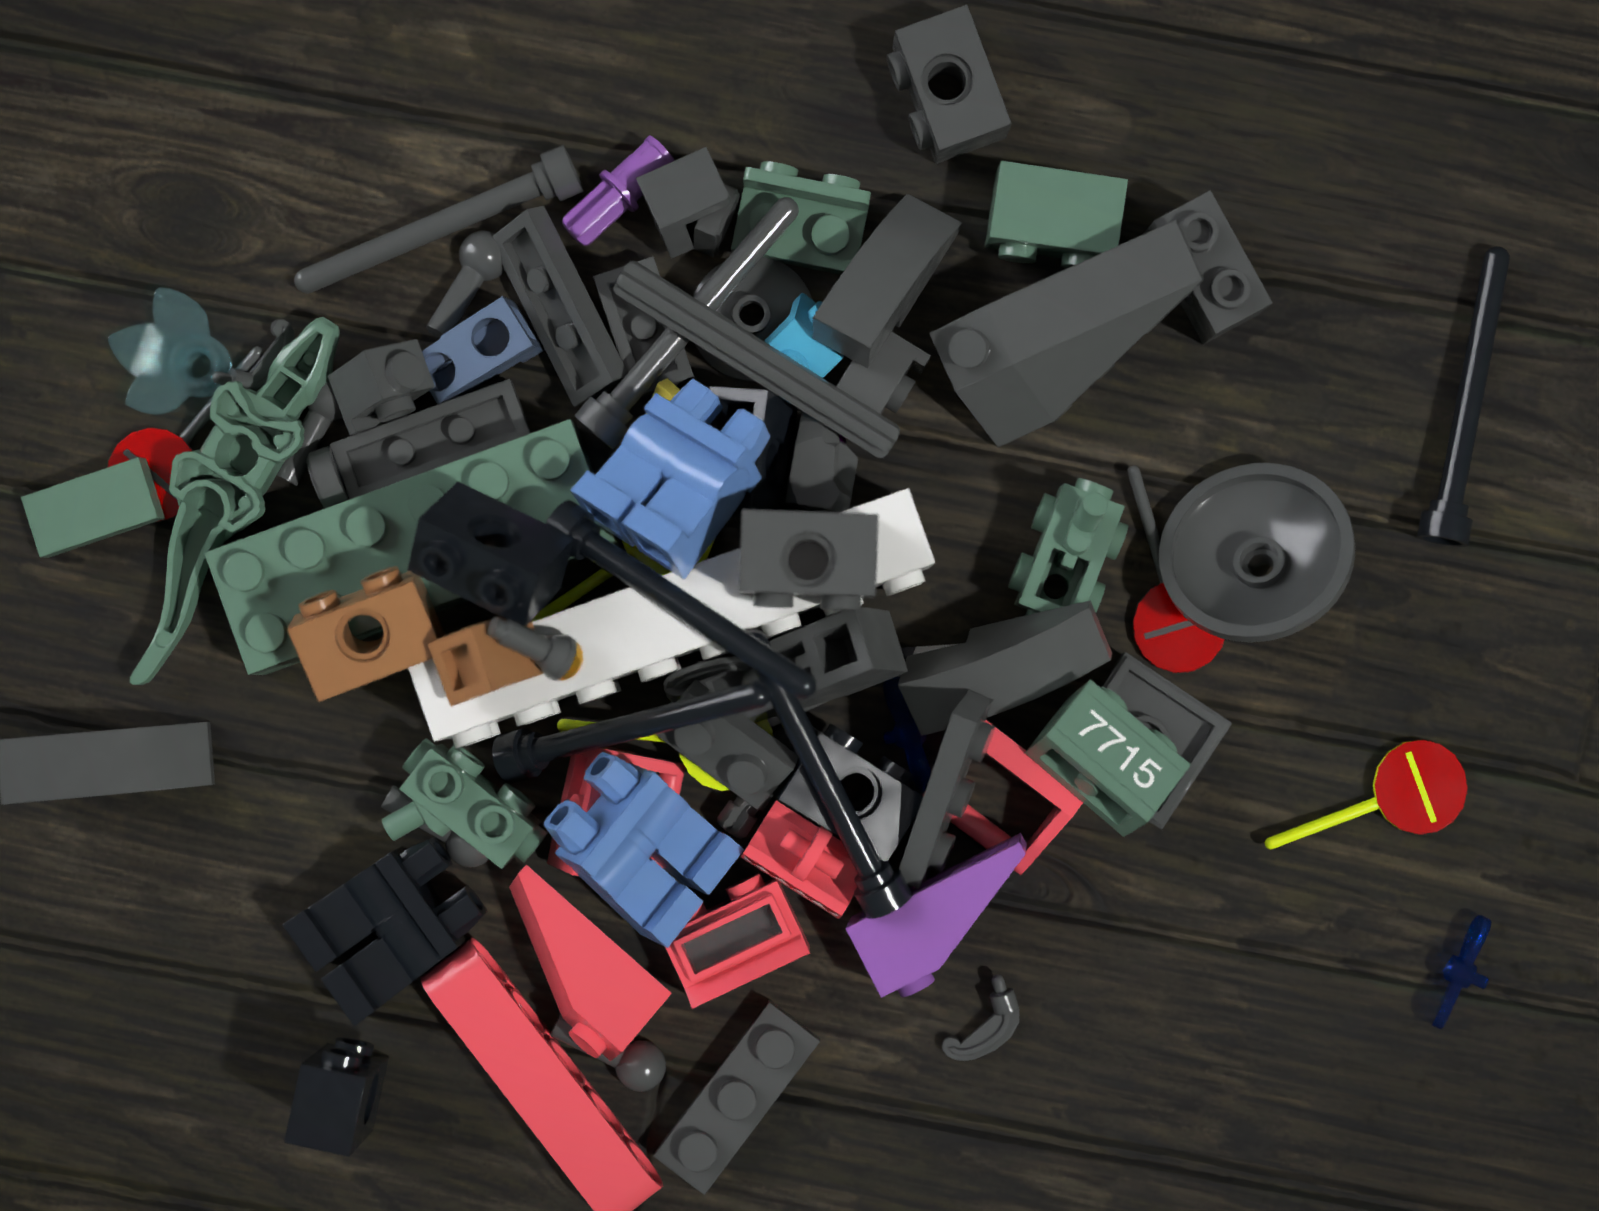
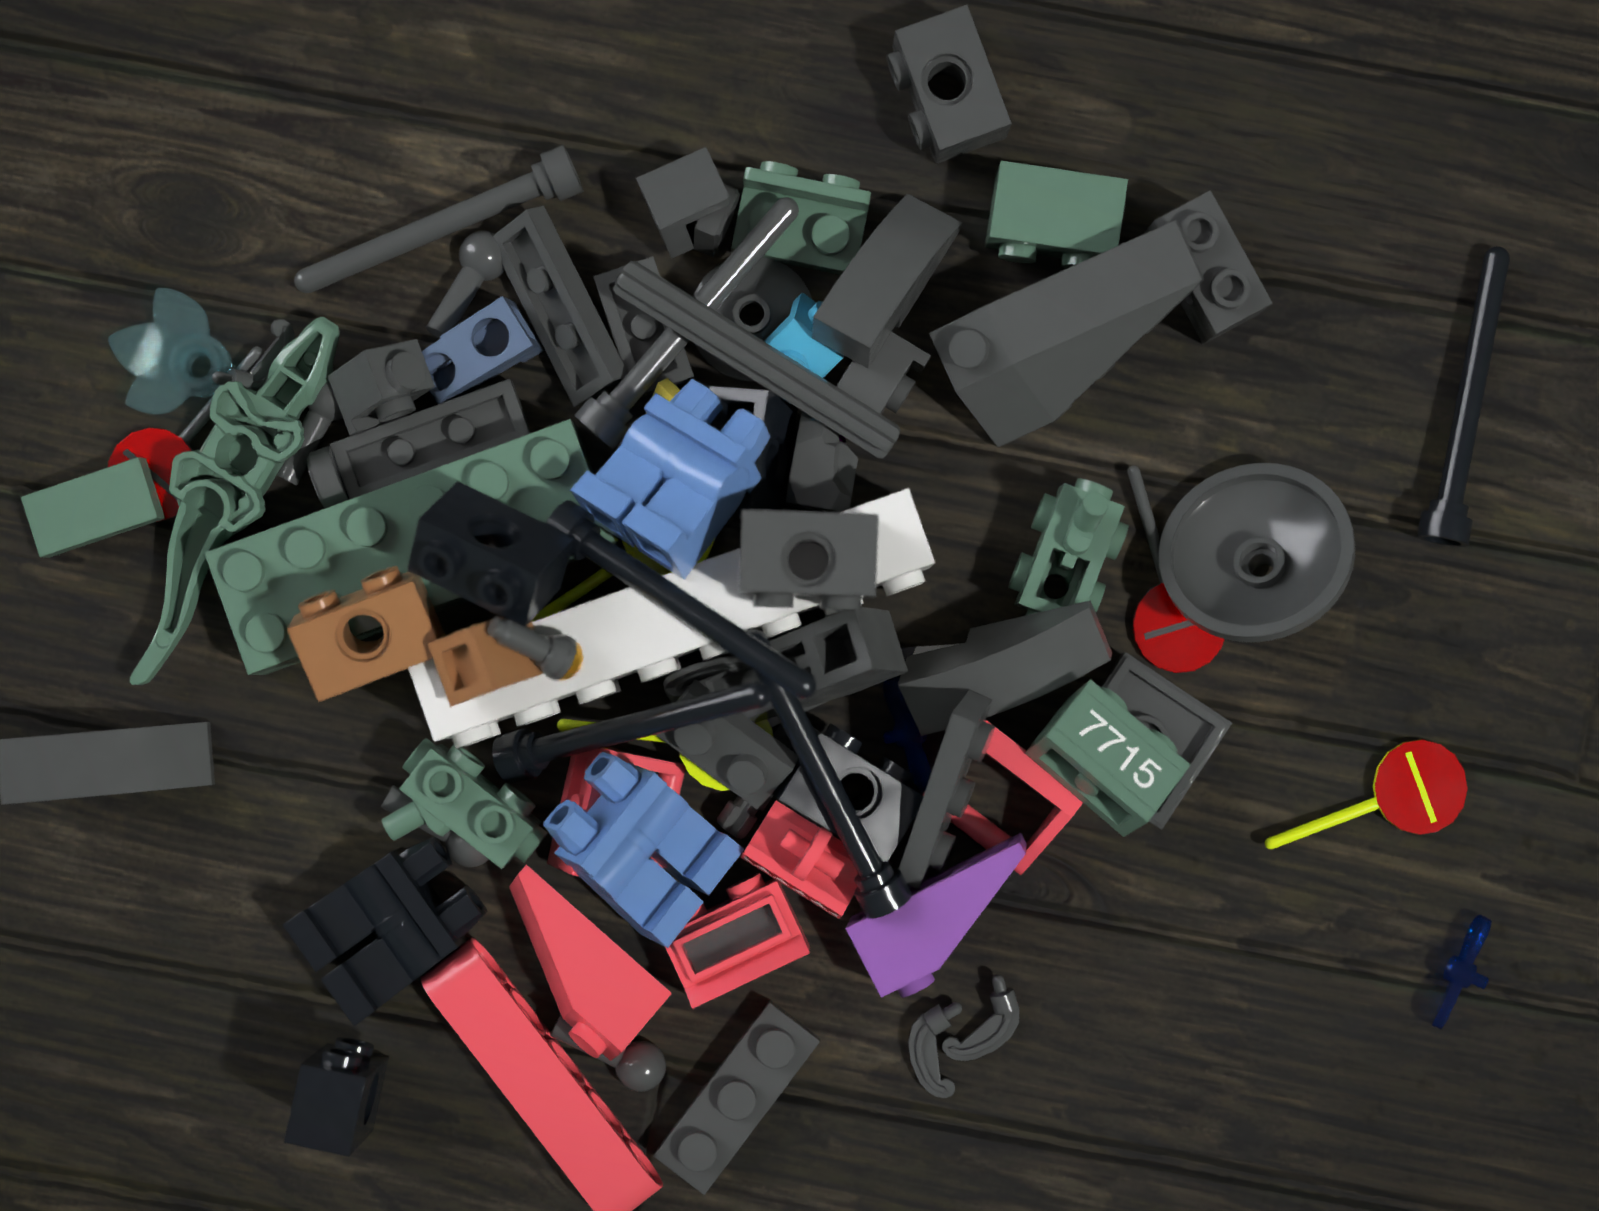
medium lavender axle [562,135,675,246] -> none
none -> dark grey piece [908,1002,962,1099]

